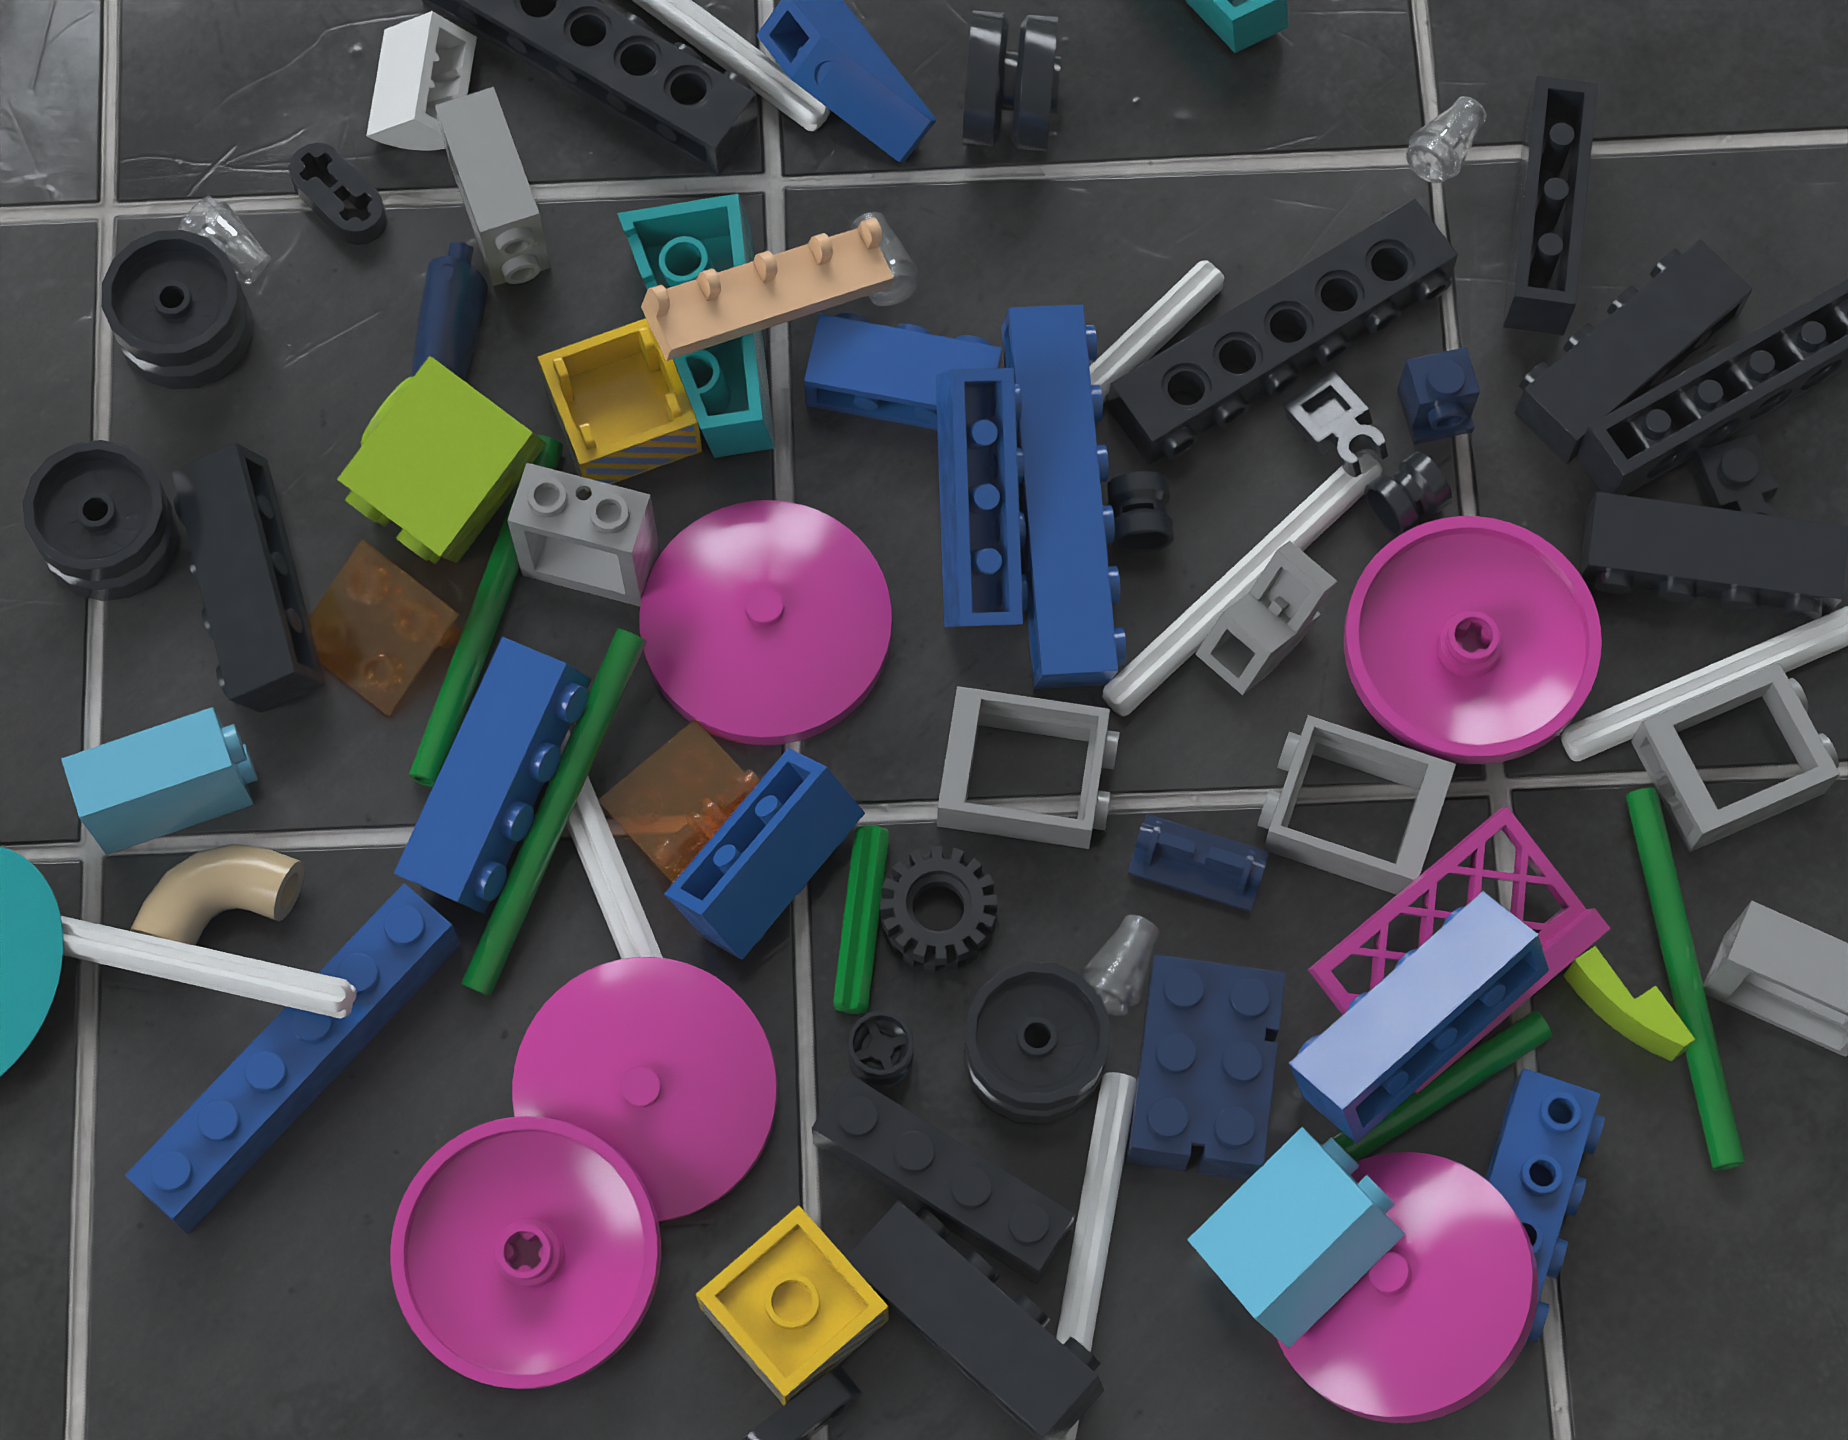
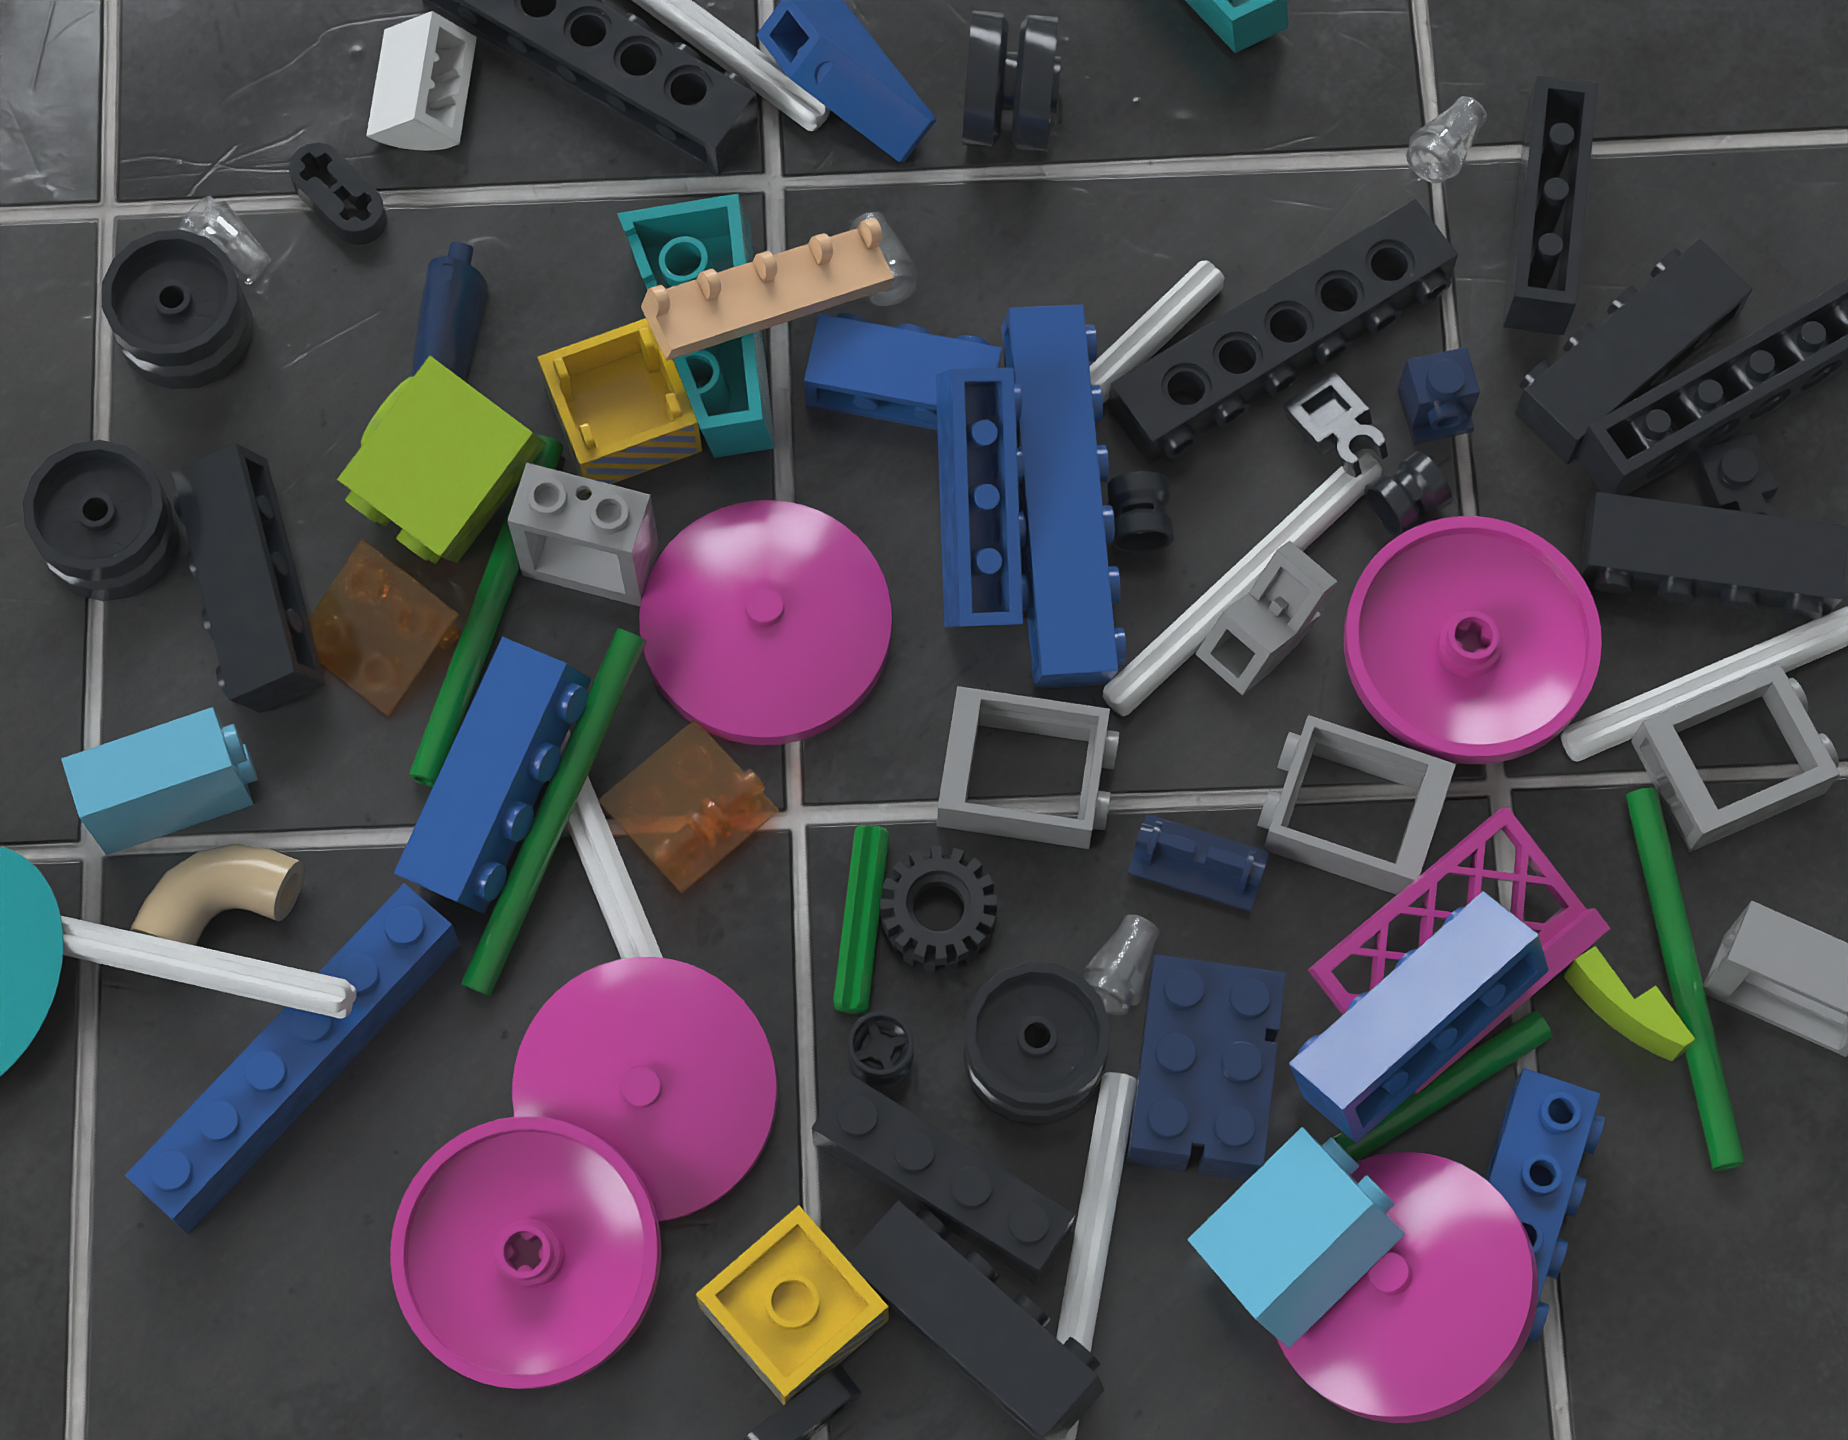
light grey window [435,87,551,286] -> none
blue brick [664,748,865,960] -> none

